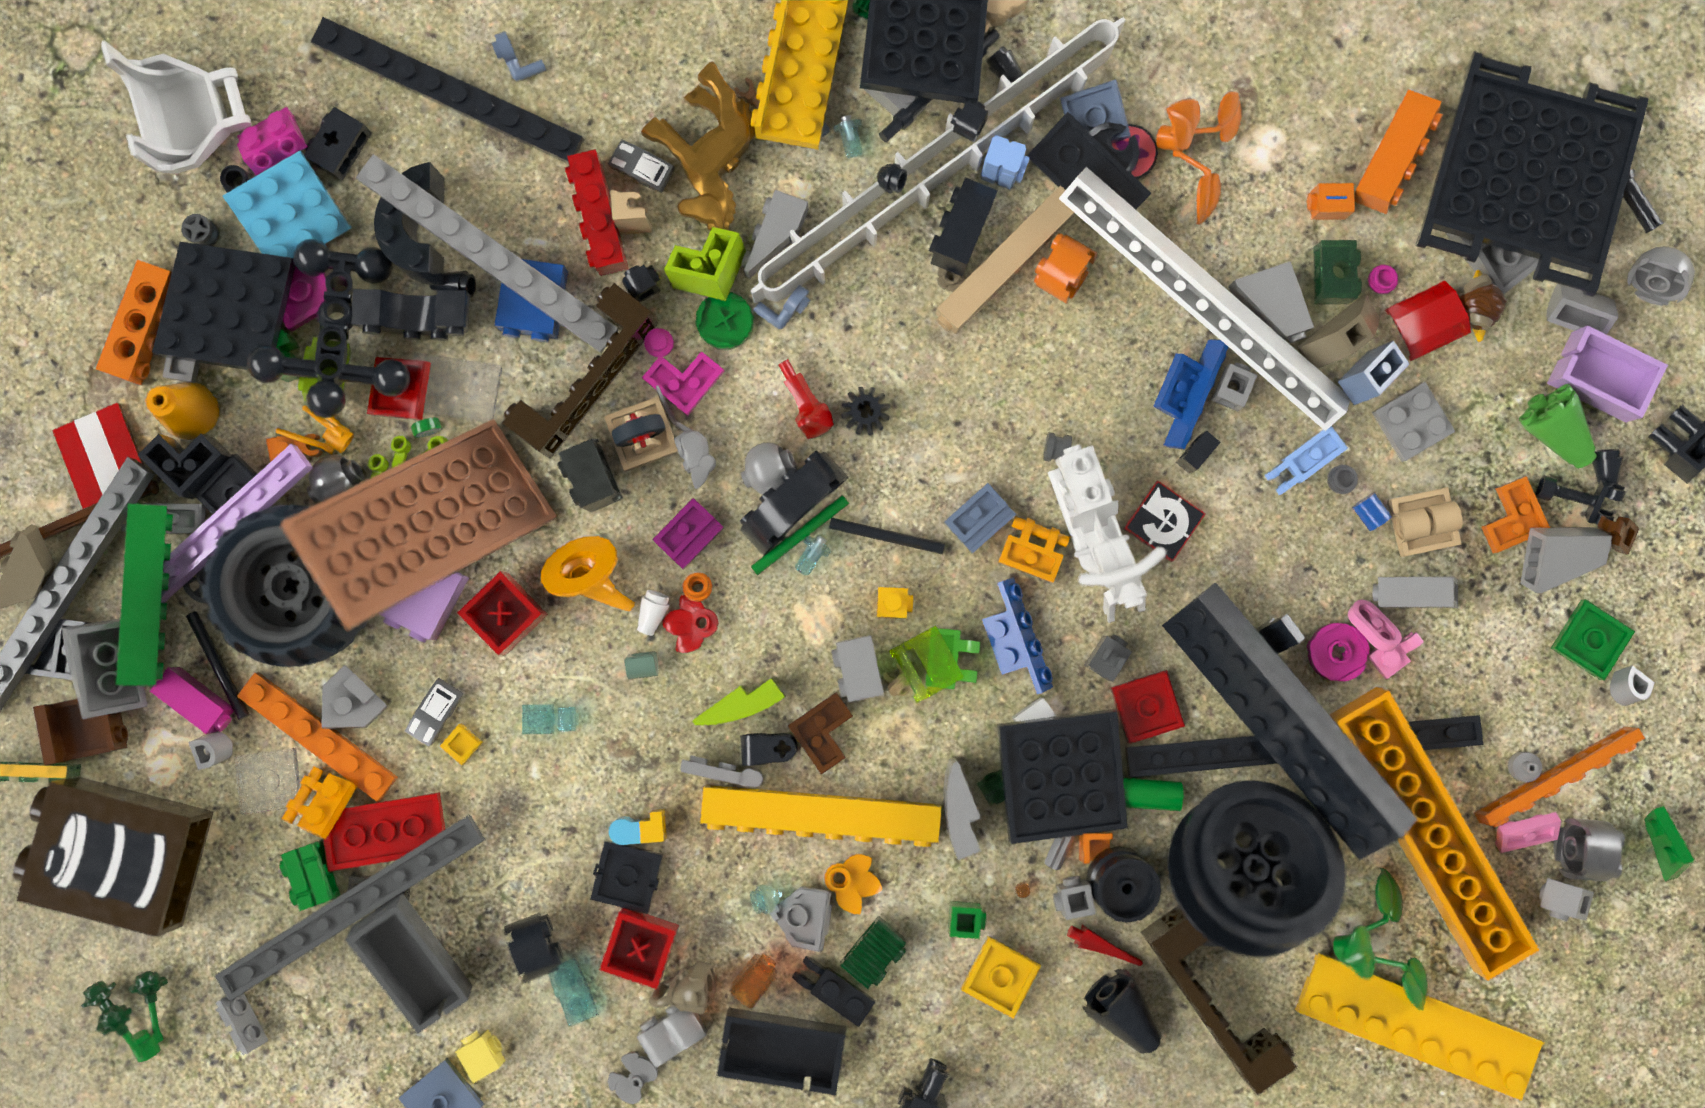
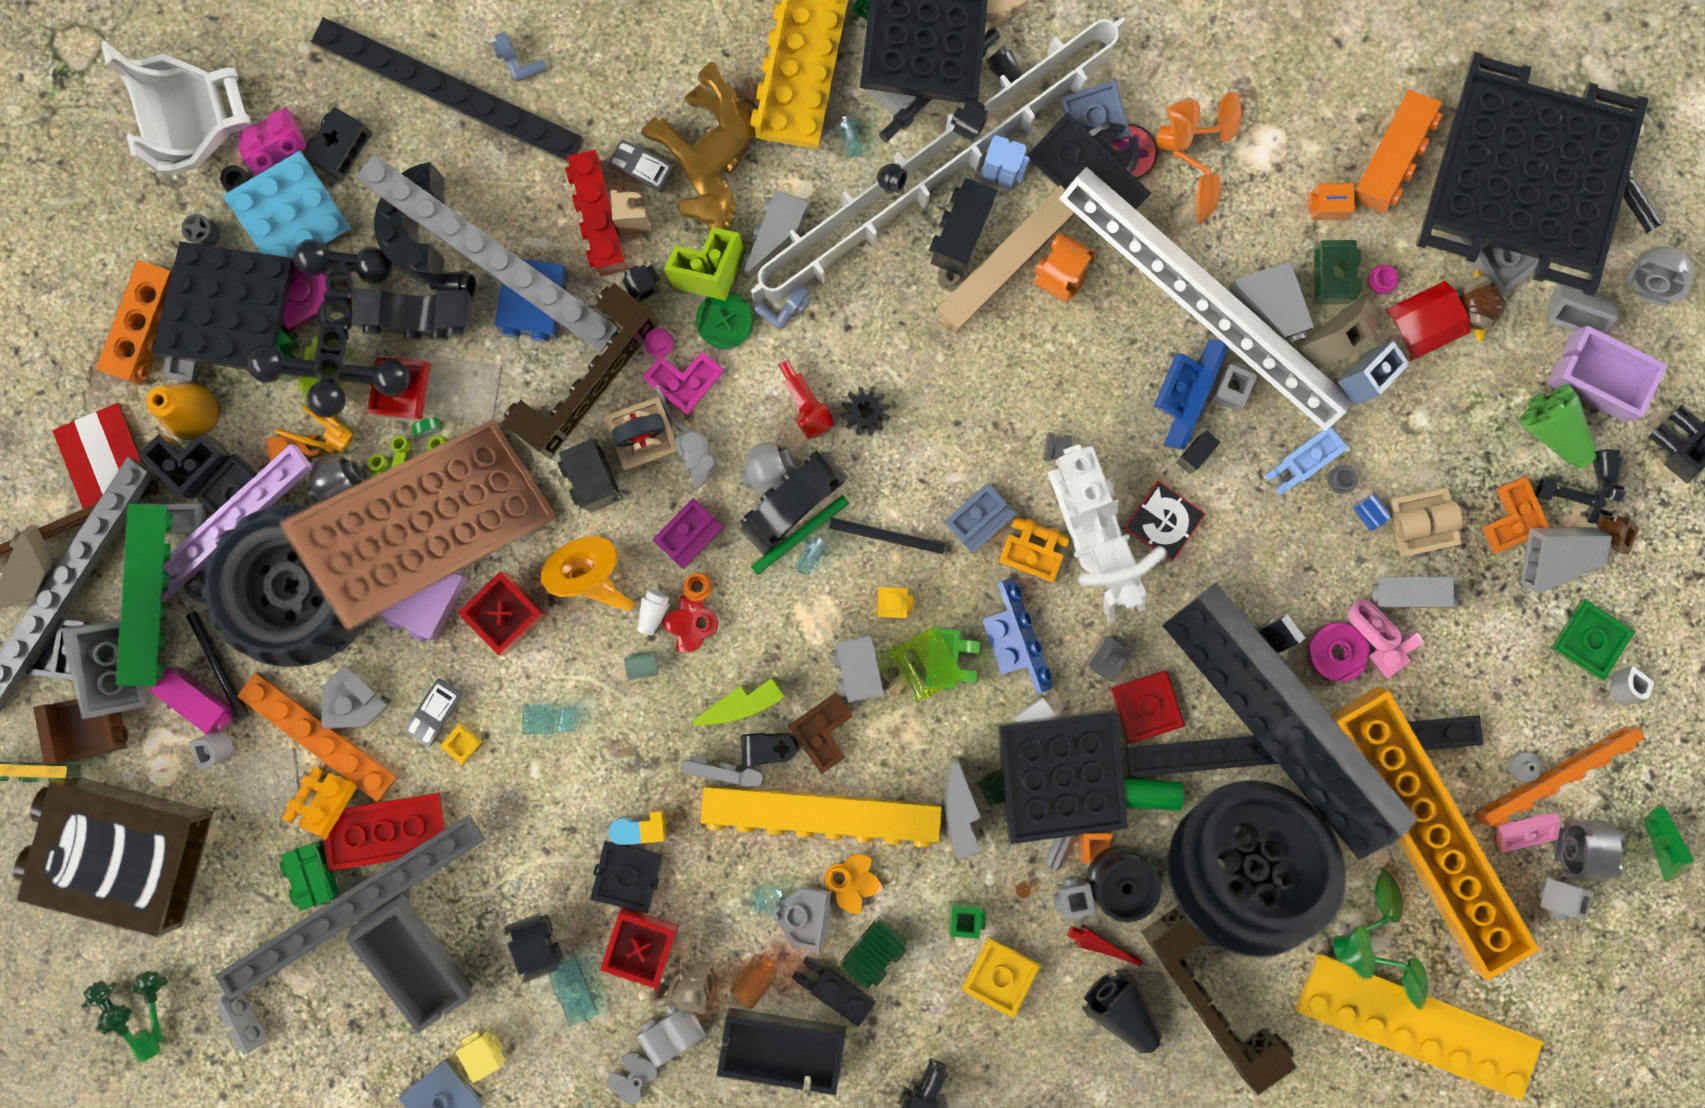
light grey plate [1372,382,1455,462] -> none

